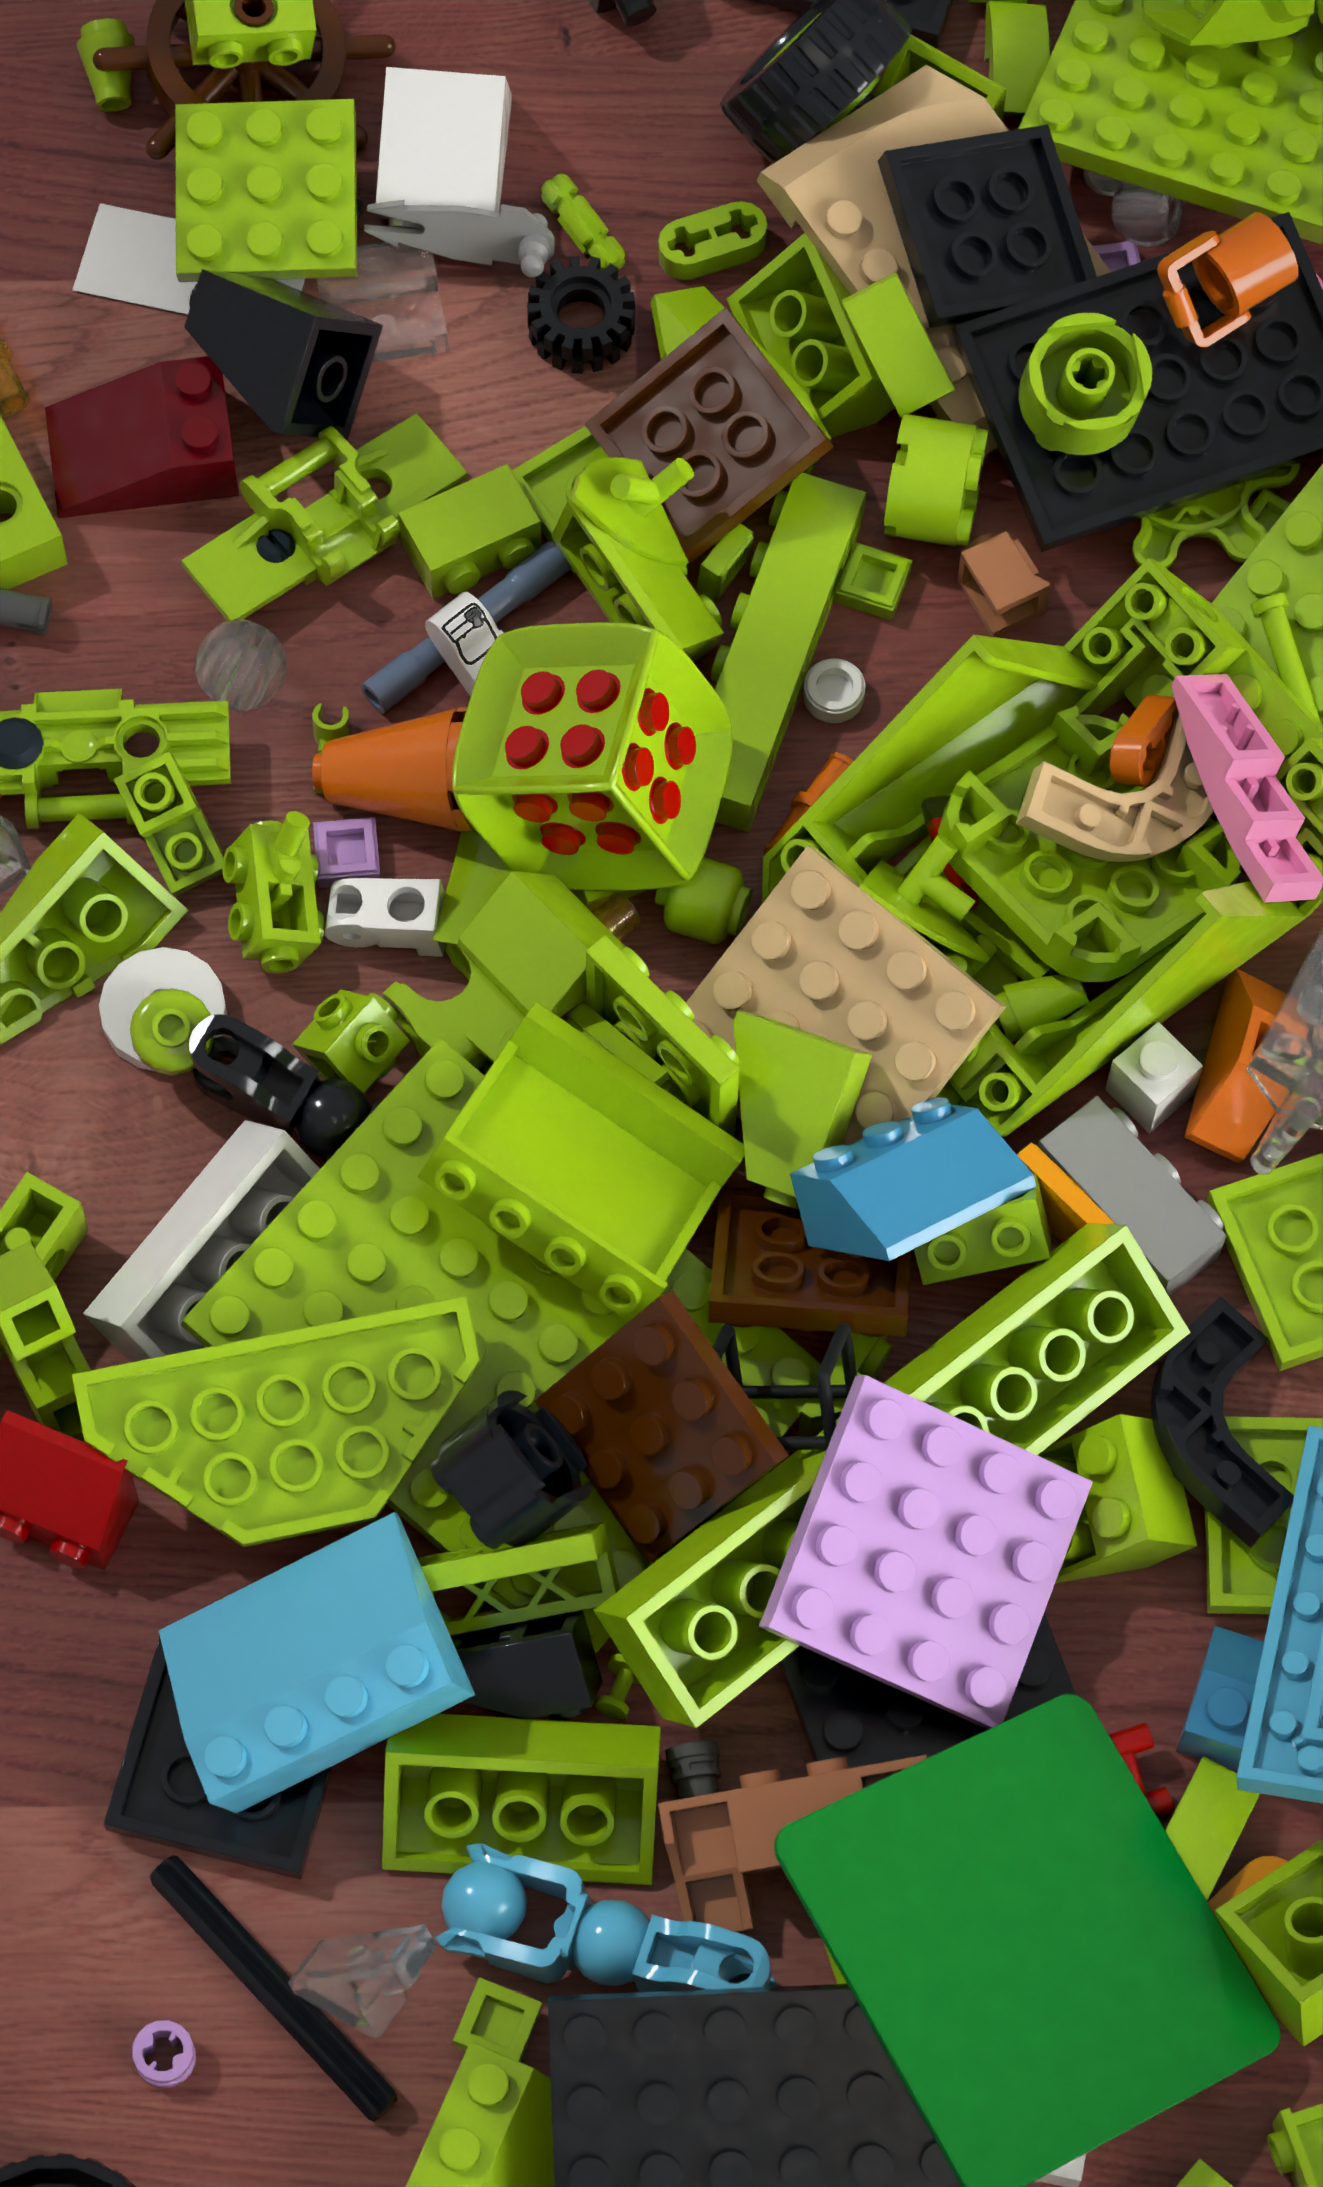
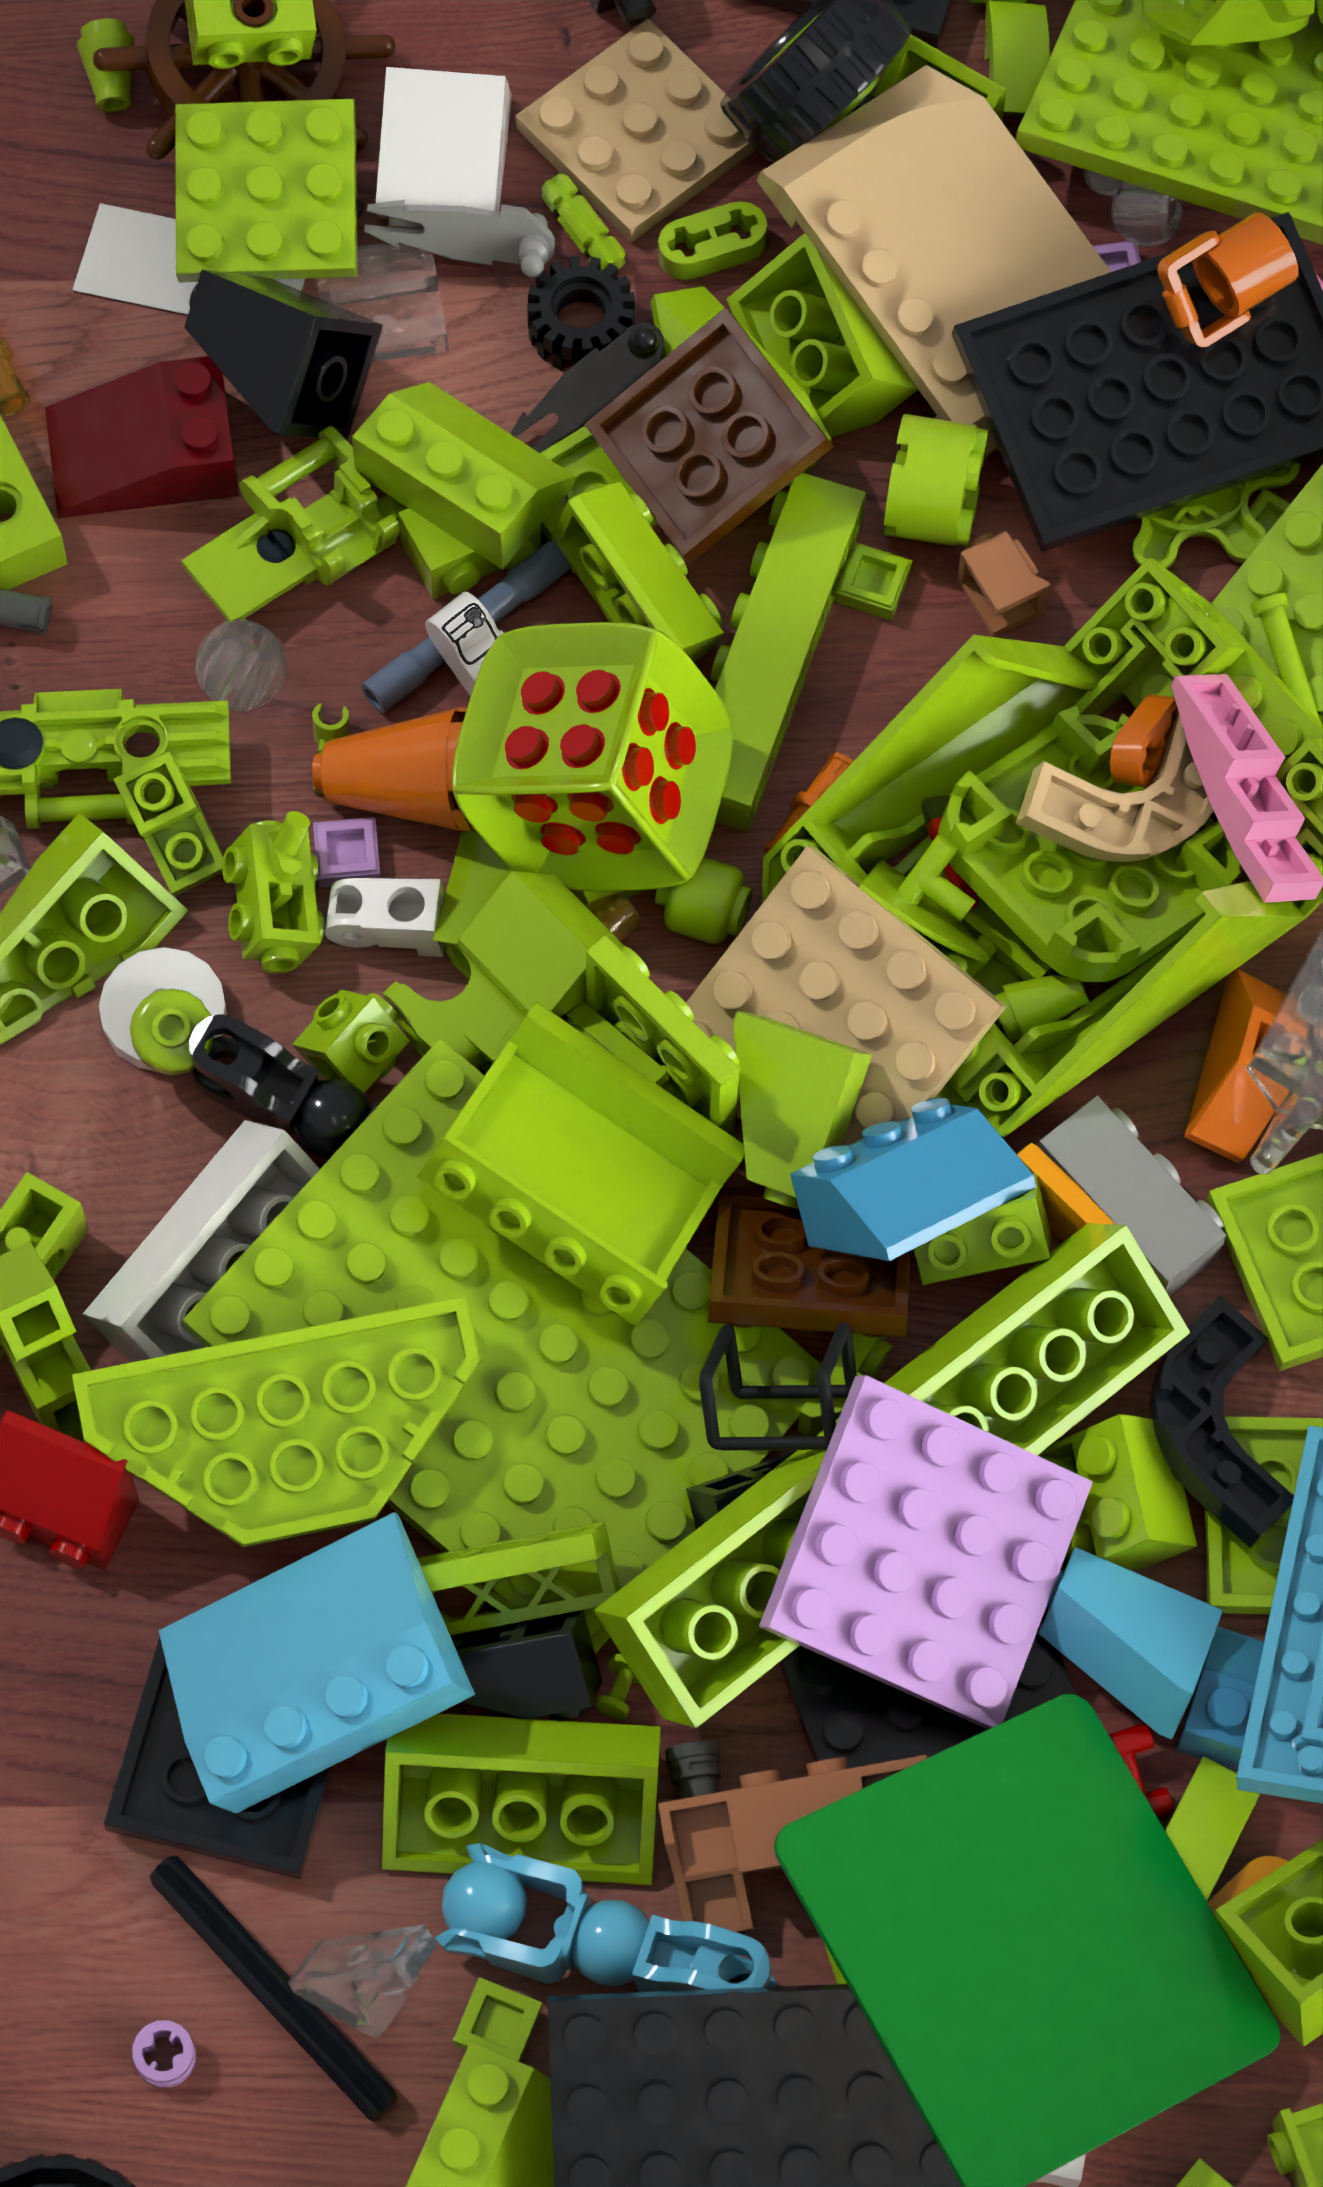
black brick [430,1390,591,1549] -> none
reddish brown plate [534,1290,789,1564] -> none
lime shield [570,457,694,566] -> none
lime tile [696,523,754,602] -> none
white tile [803,658,865,723] -> none
lime slope [841,272,955,418] -> none
black plate [877,124,1097,328] -> none
lime brick [1019,313,1152,455] -> none
white brick [1105,1022,1203,1134] -> none
none -> lime slope [352,382,576,570]
none -> black piece [510,322,664,453]
none -> tan plate [515,18,756,243]
none -> medium azure slope [1038,1547,1223,1740]

